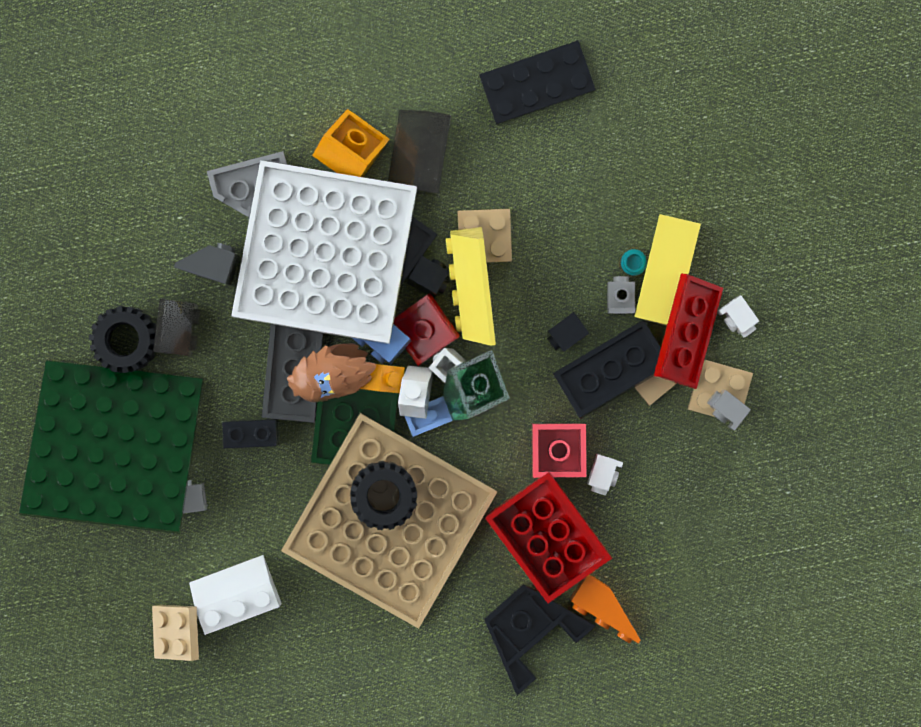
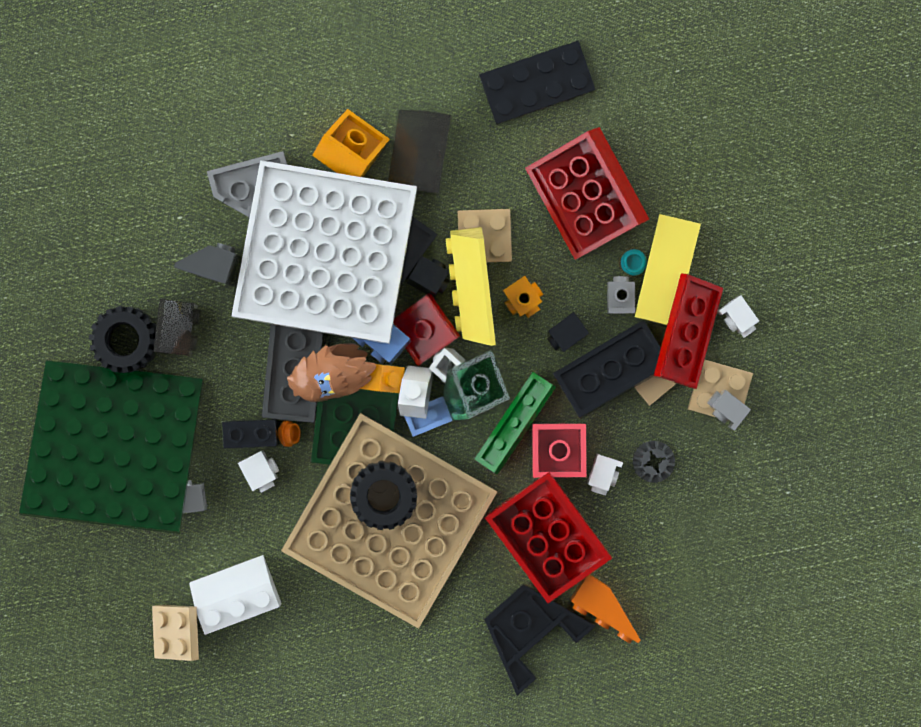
none -> white brick [238,450,279,493]
none -> orange plate [277,421,301,447]
none -> green plate [475,372,556,475]
none -> light orange brick [503,276,543,318]
none -> red slope [525,127,650,260]
none -> dark grey gear [633,441,675,483]

